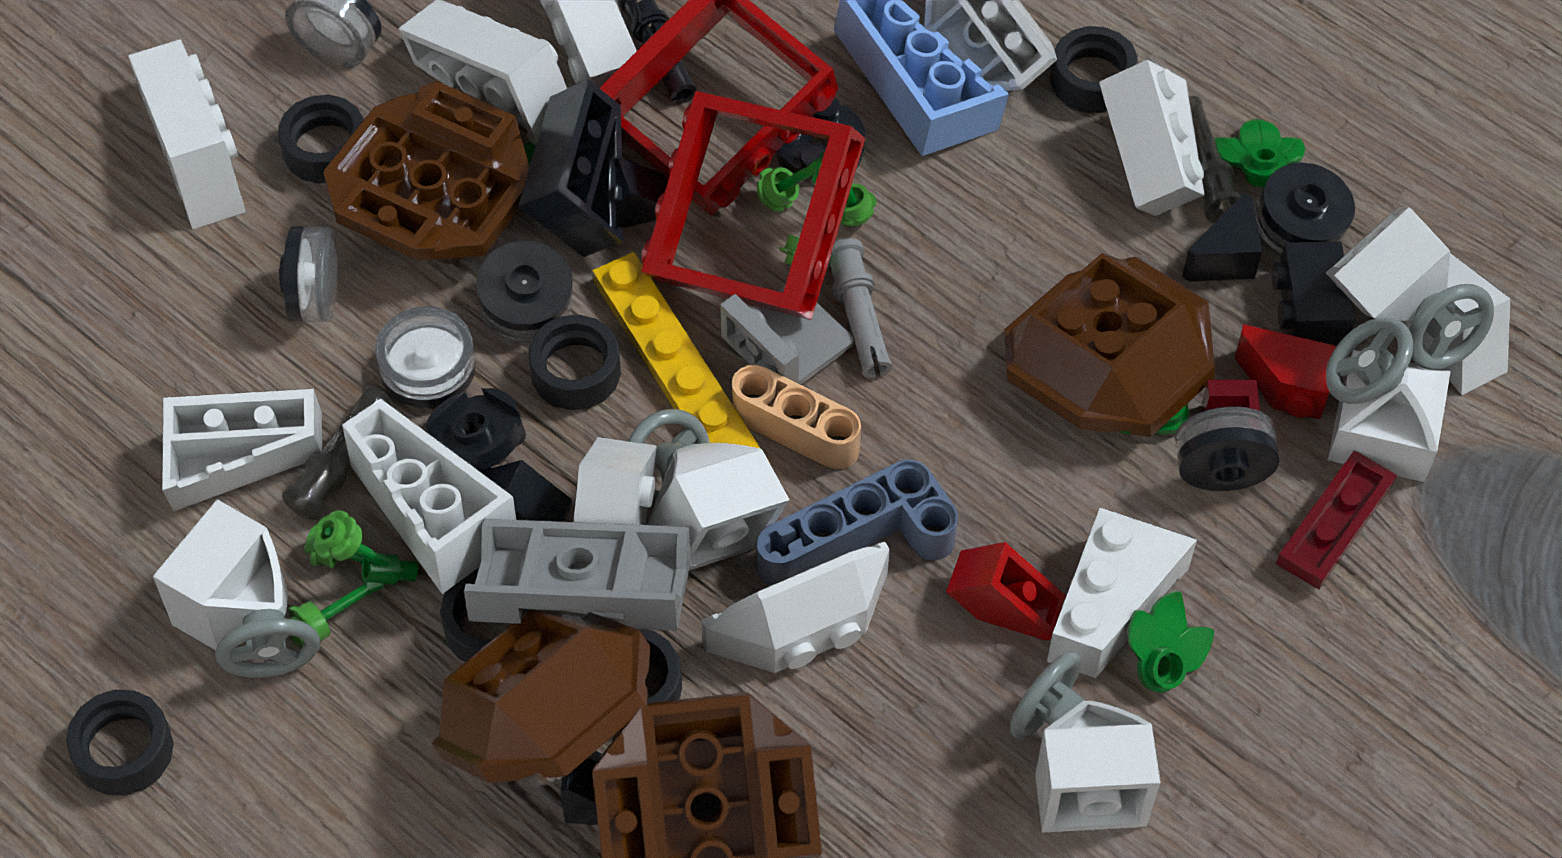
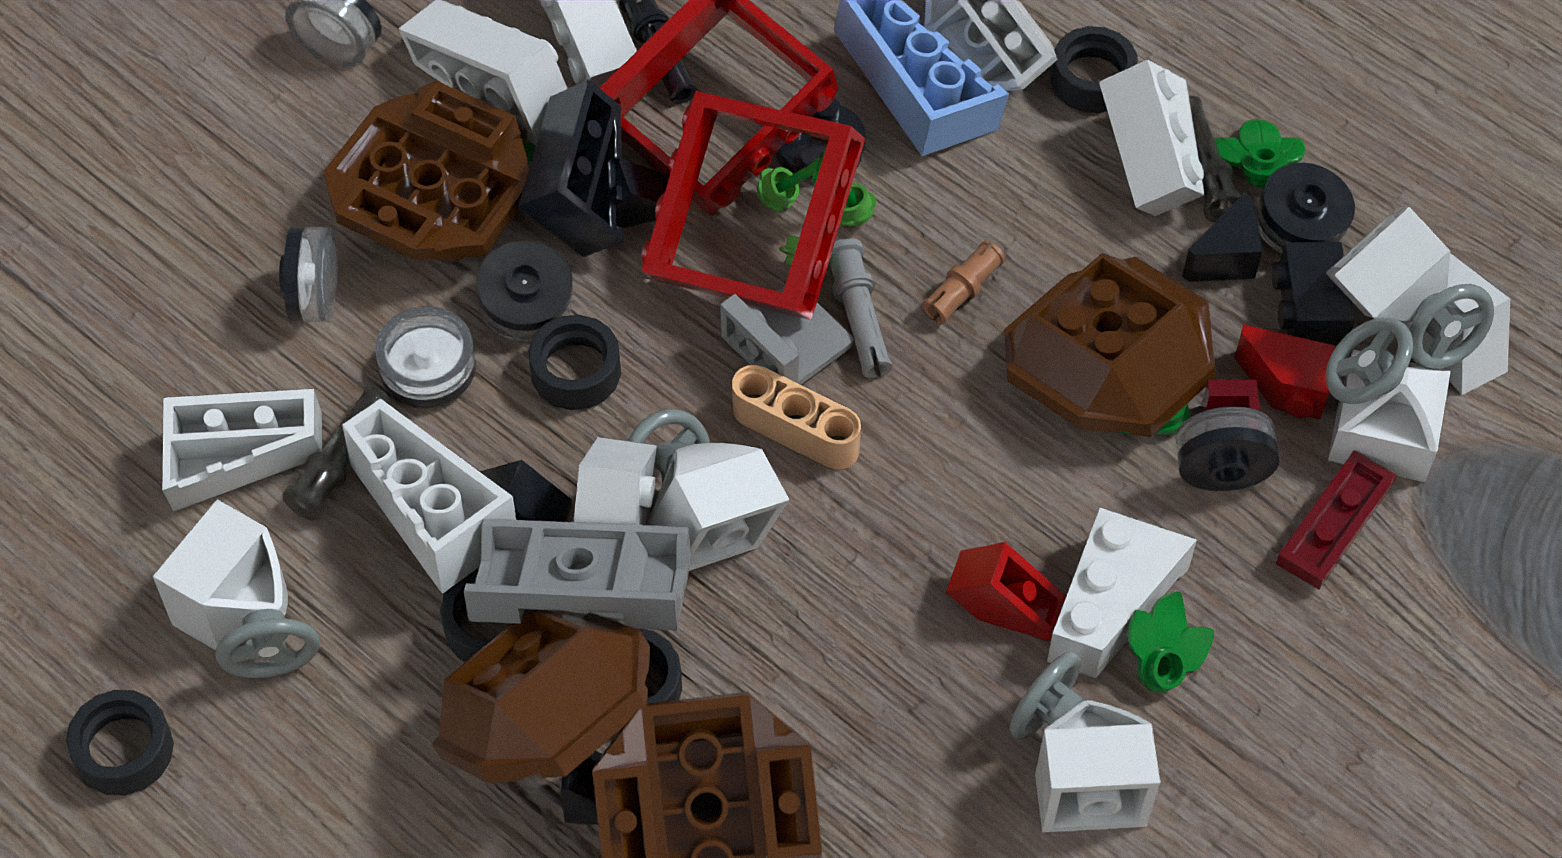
white wedge [128,39,246,230] -> none
black tyre [278,94,364,184] -> none
plant [288,511,418,648] -> none
black plate [426,388,526,475] -> none
yellow plate [592,252,770,463] -> none
white wedge [701,541,890,673] -> none
sand blue beam [757,460,958,586] -> none
none -> nougat pin [922,240,1006,324]

